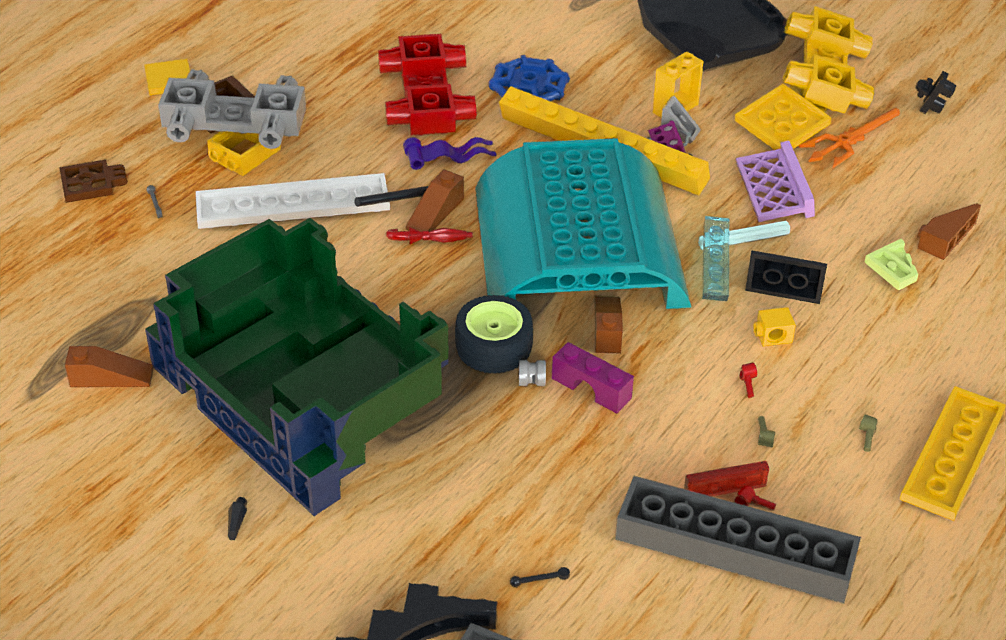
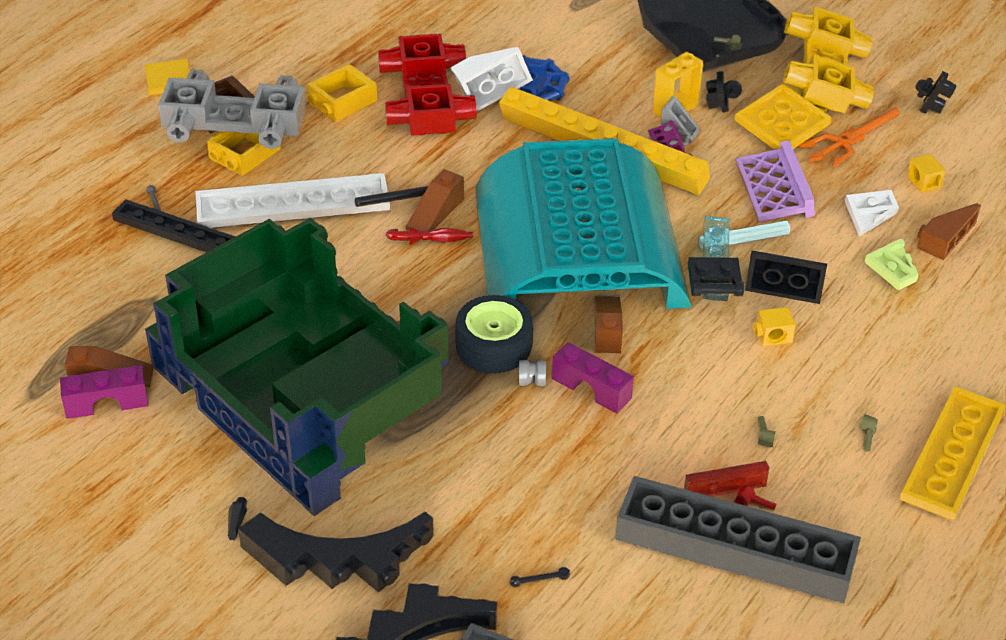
reddish brown piece [59,159,128,203] -> none
dark purple flag [403,137,497,170] -> none
red hand [739,362,758,398] -> none
none -> magenta arch [60,365,148,419]
none -> black plate [112,199,236,252]
none -> black arch [238,512,434,592]
none -> yellow window [307,64,377,122]
none -> white slope [451,47,532,112]
none -> black plate [687,257,744,296]
none -> black hips [706,71,742,113]
none -> olive hand [714,35,742,51]
none -> white wing [845,190,899,236]
none -> yellow brick [907,154,946,193]

